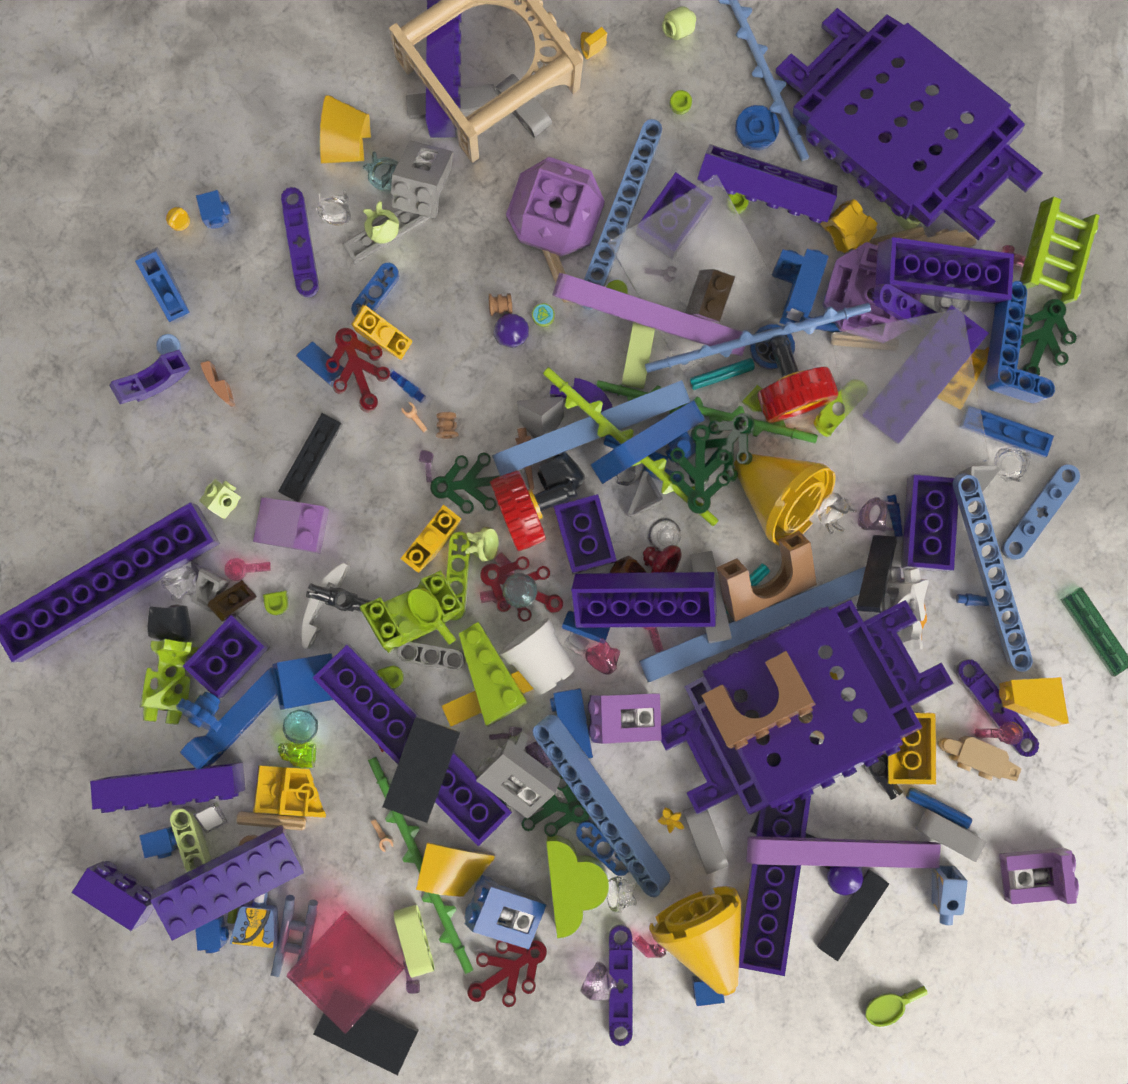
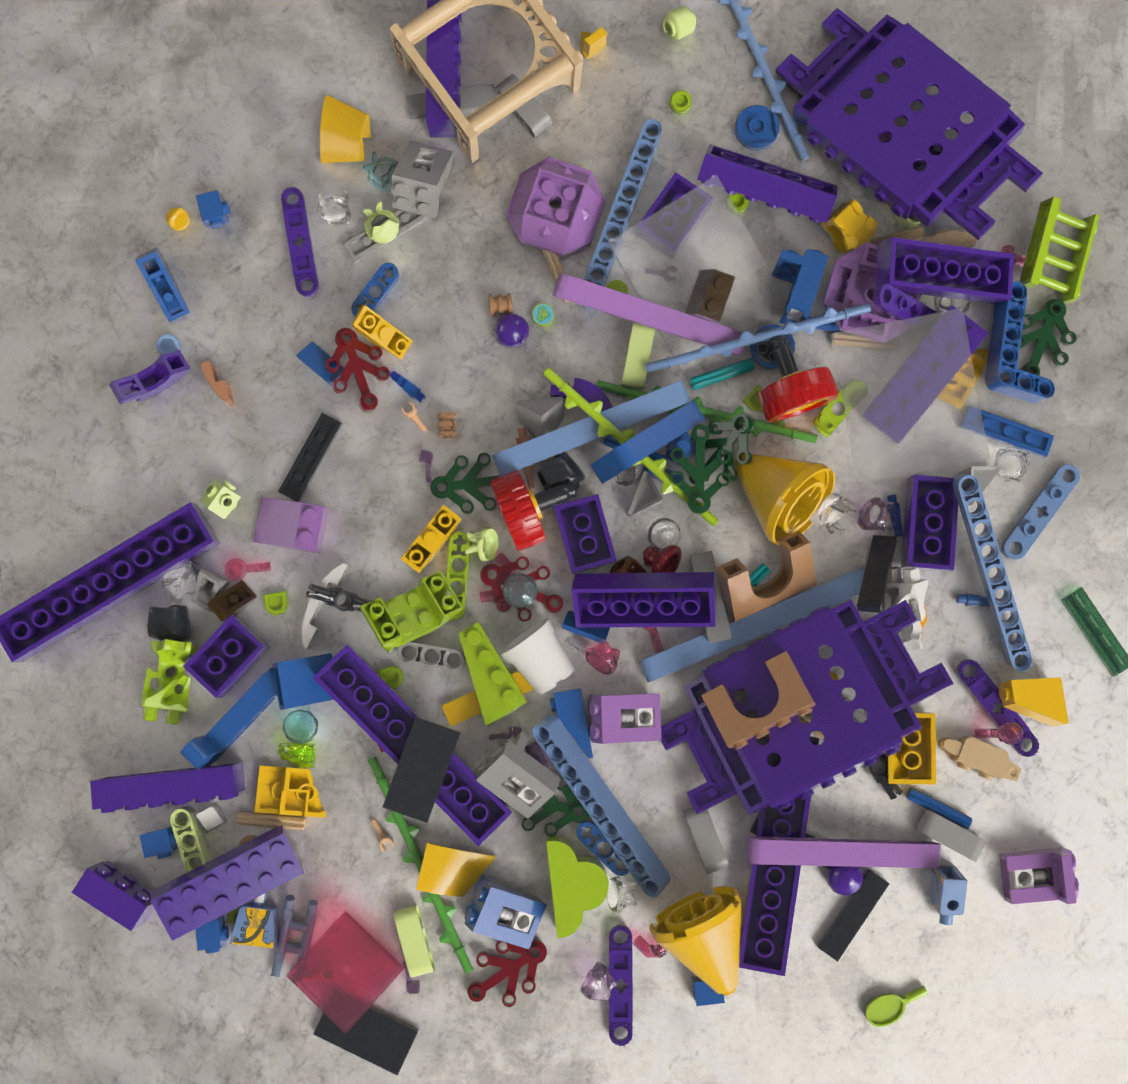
blue plant [176,691,222,733] -> none
lime piece [407,587,456,645] -> none
yellow plant [658,807,685,834] -> none

